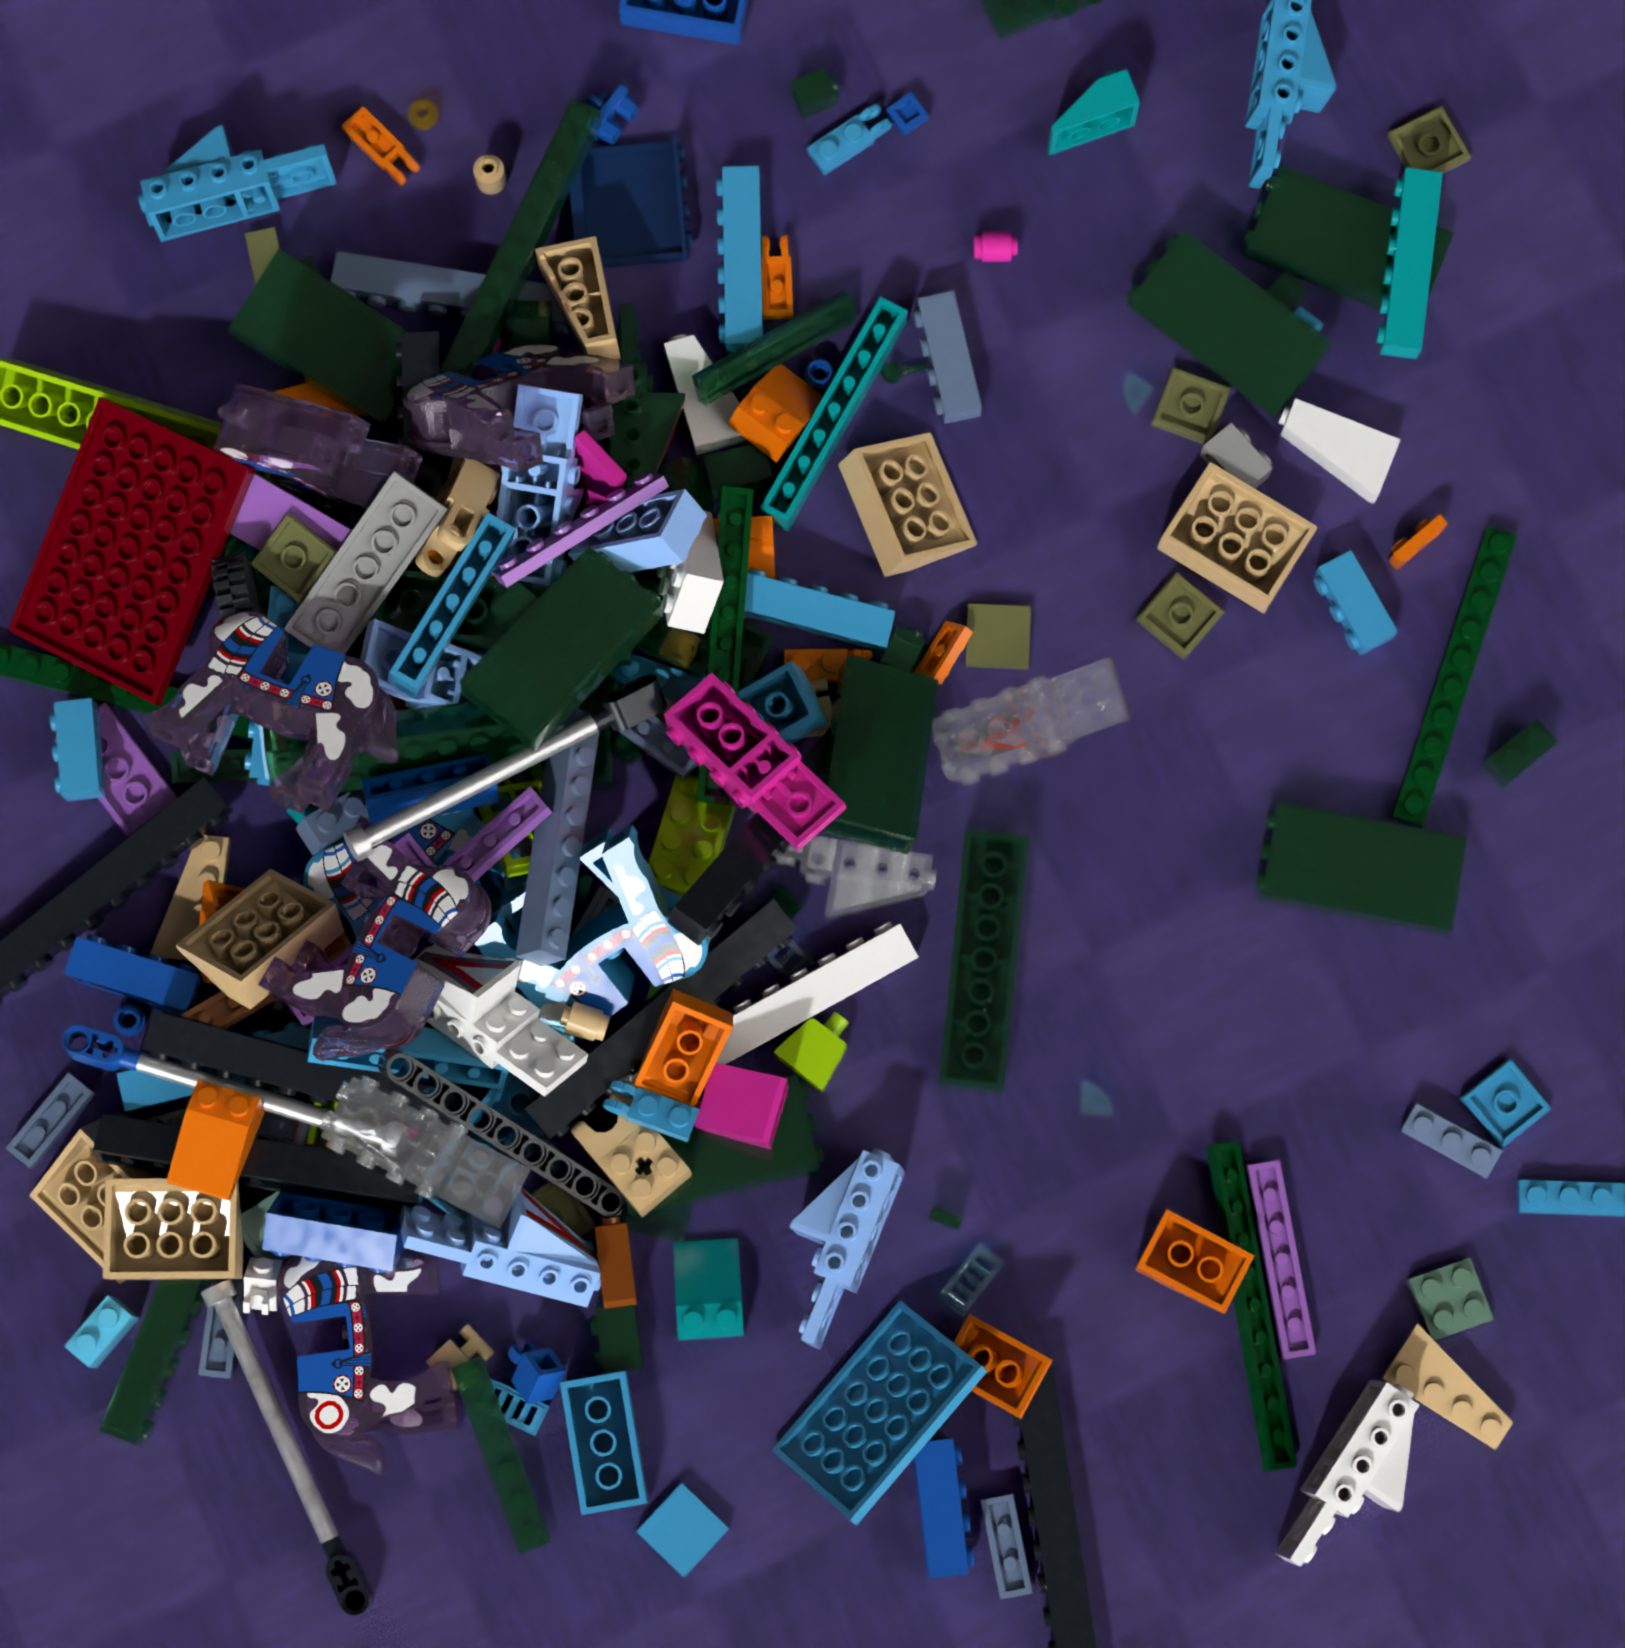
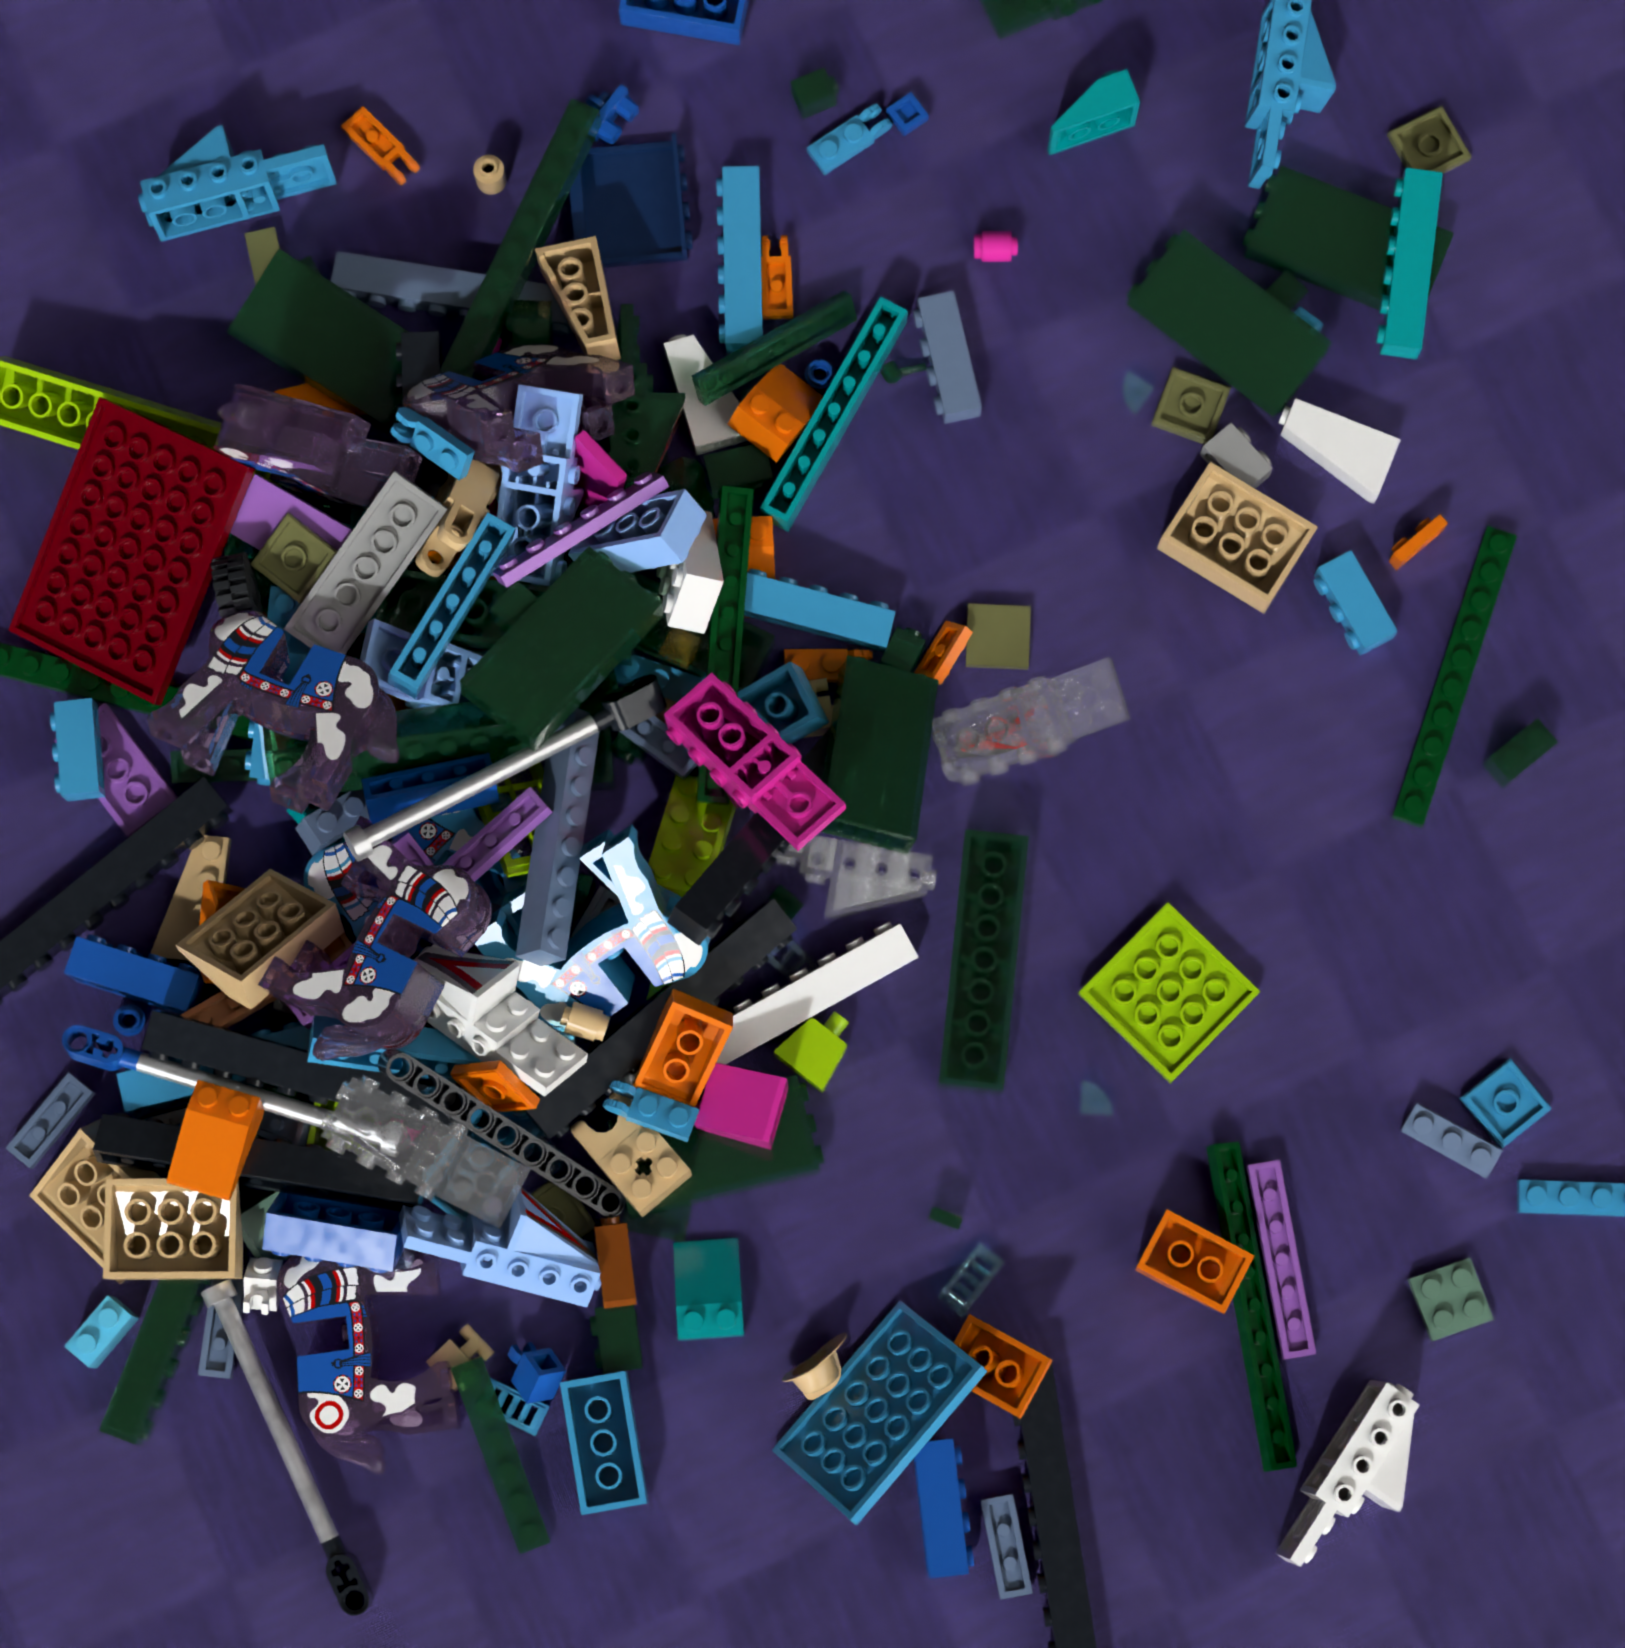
clear yellow plate [408,99,439,130] -> none
dark azure tile [636,1483,730,1577] -> none
light blue wedge [790,1148,905,1350] -> none
tan slope [838,432,977,577] -> none
olive tile [1136,572,1225,660] -> none
clear green brick [1254,802,1467,935] -> none
tan wing [1382,1322,1513,1450] -> none
none -> dark azure hinge [390,407,475,480]
none -> orange plate [450,1060,540,1112]
none -> tan piece [782,1333,847,1400]
none -> lime plate [1078,902,1261,1084]

